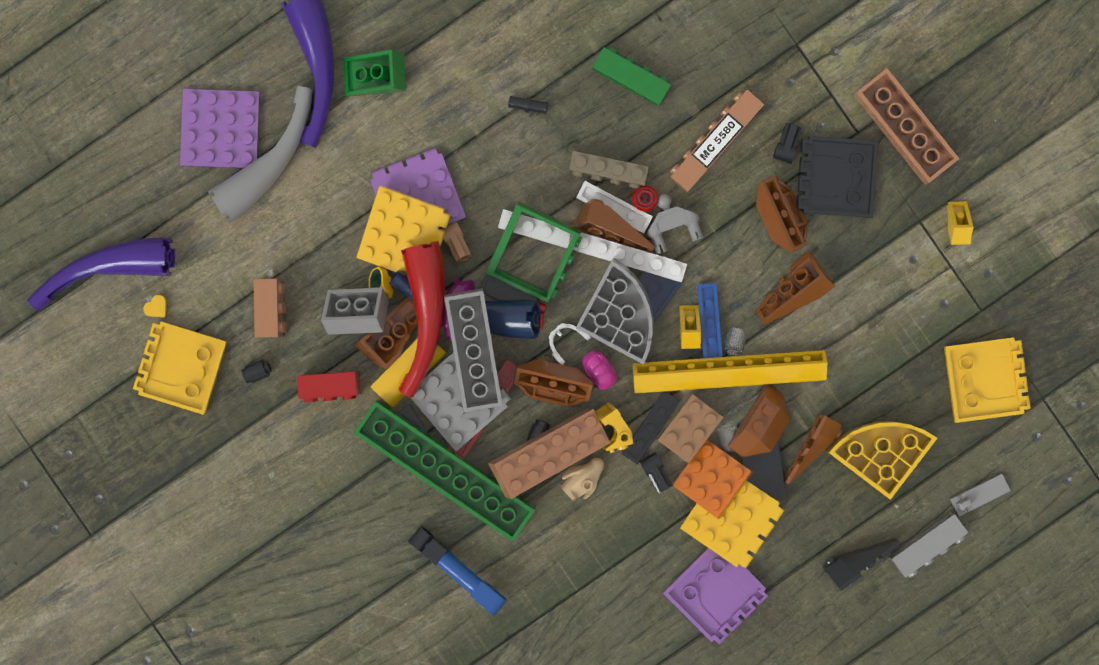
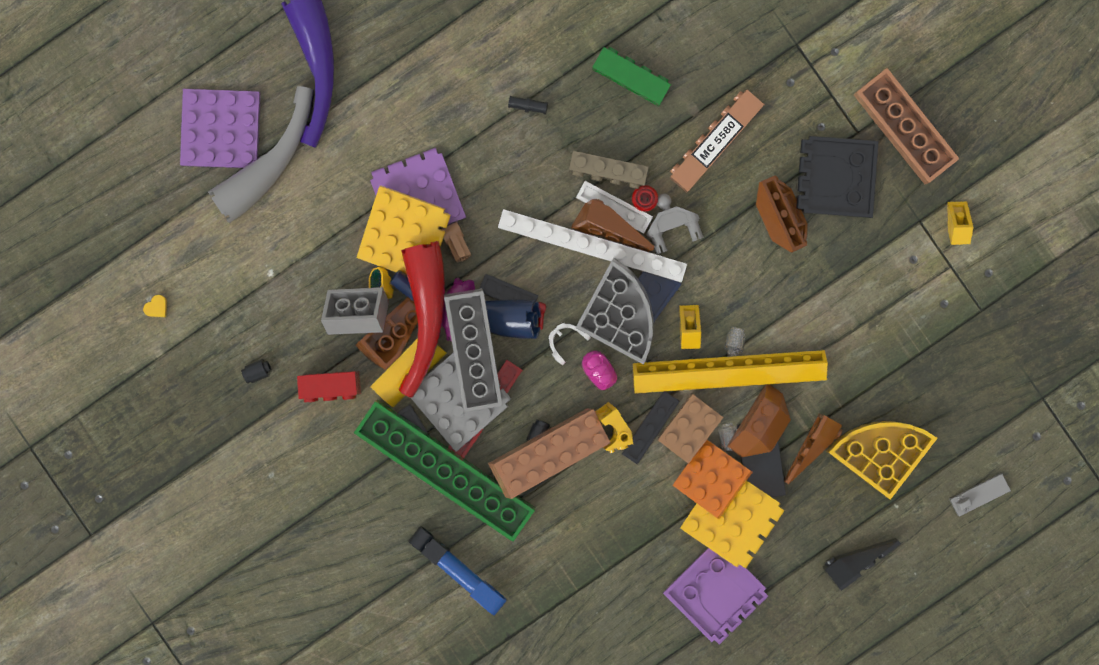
dark purple brick [27,238,175,311] -> none
yellow hinge [133,321,227,415] -> none
nougat brick [253,279,287,338] -> none
green slope [343,50,406,96] -> none
green window [486,202,583,302] -> none
dark orange wedge [514,359,593,407] -> none
tan animal [560,457,604,501] -> none
black piece [639,452,673,493] -> none
blue plate [697,283,723,358] -> none
dark orange wedge [756,251,835,324] -> none
black piece [773,123,802,164] -> none
light grey brick [889,512,968,578] -> none
yellow hinge [944,337,1031,423] -> none

